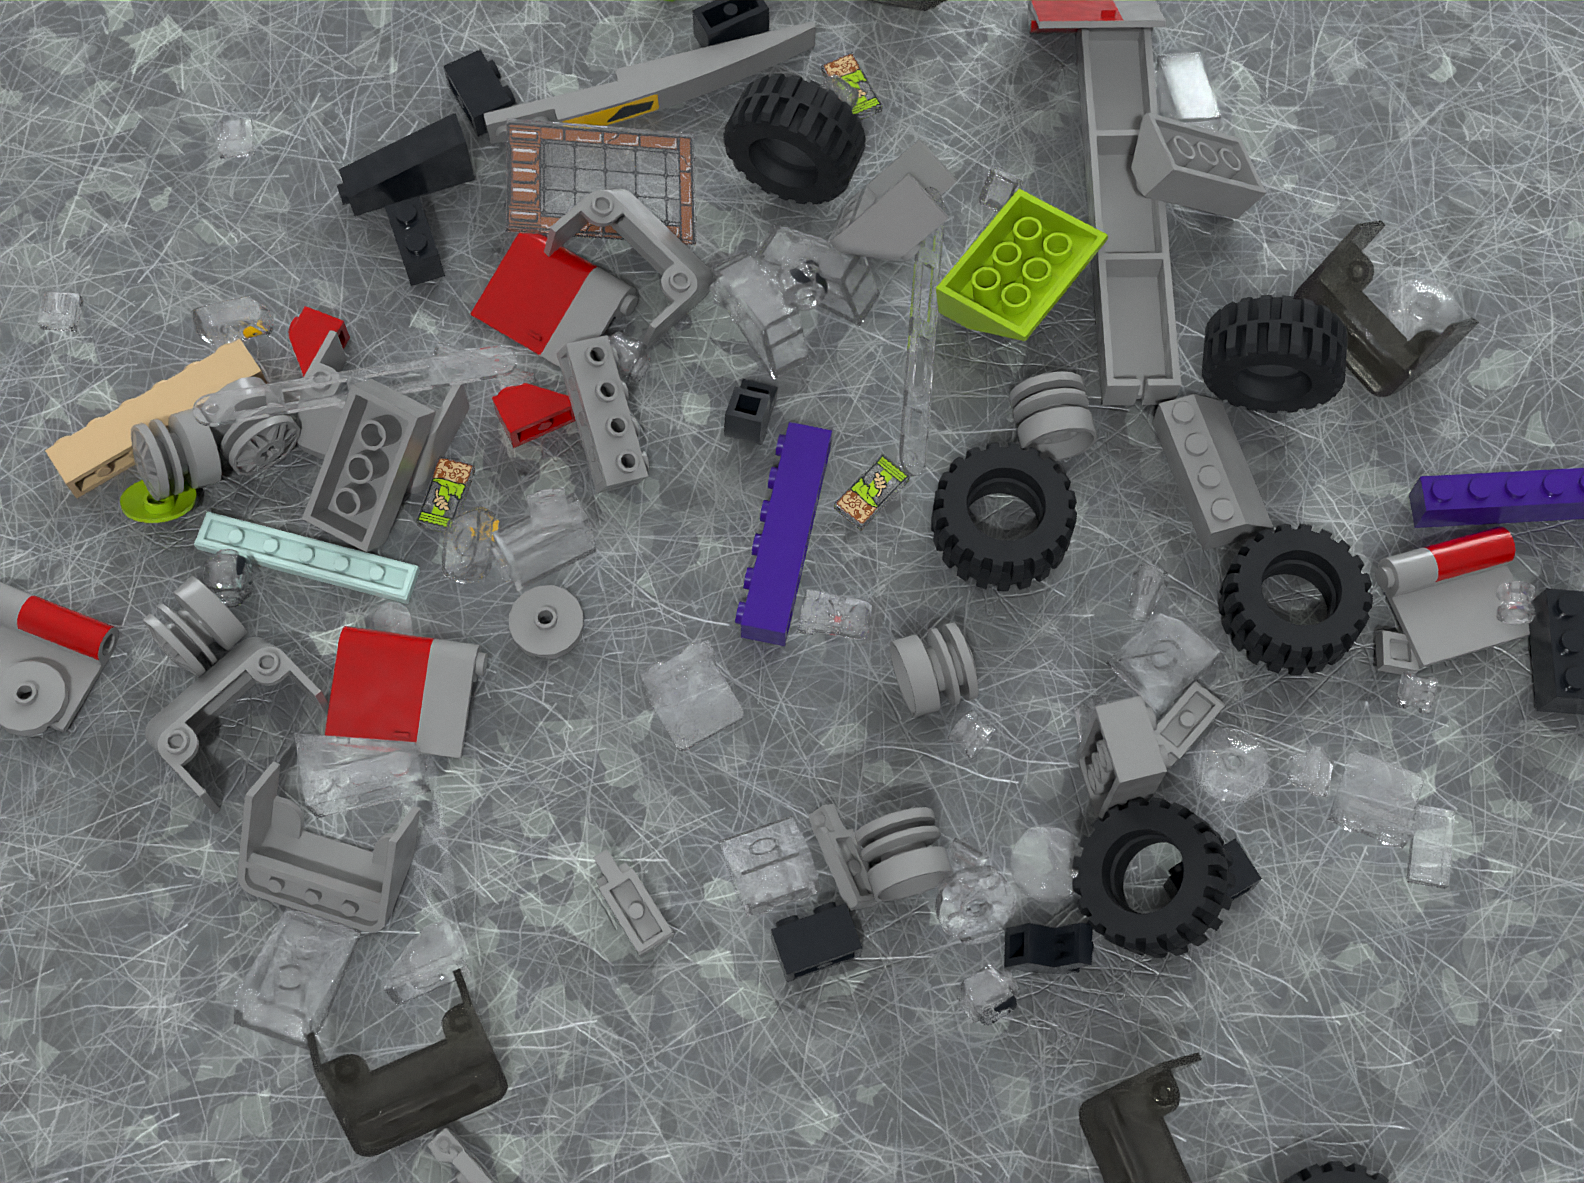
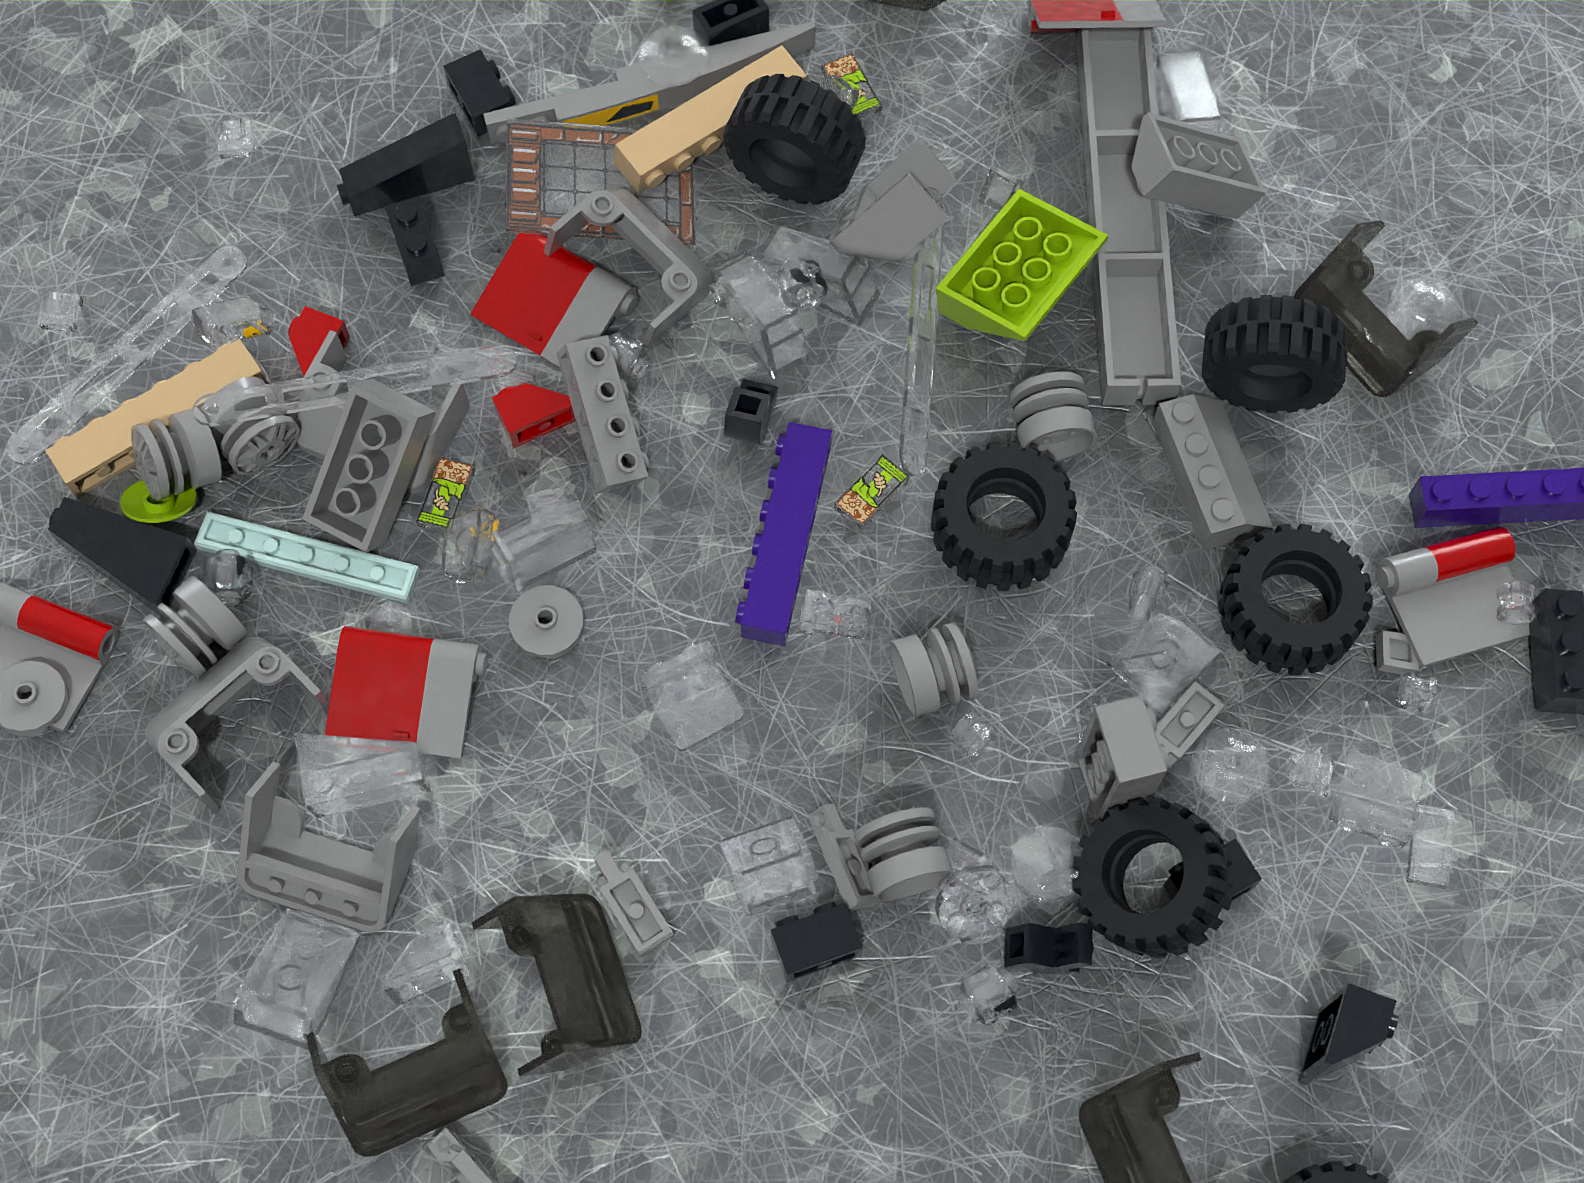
none -> clear piece [6,246,248,465]
none -> black slope [48,497,197,616]
none -> clear smoke windscreen [471,893,642,1077]
none -> tan brick [613,45,807,193]
none -> clear dish [639,26,708,86]
none -> black slope [1298,983,1399,1085]

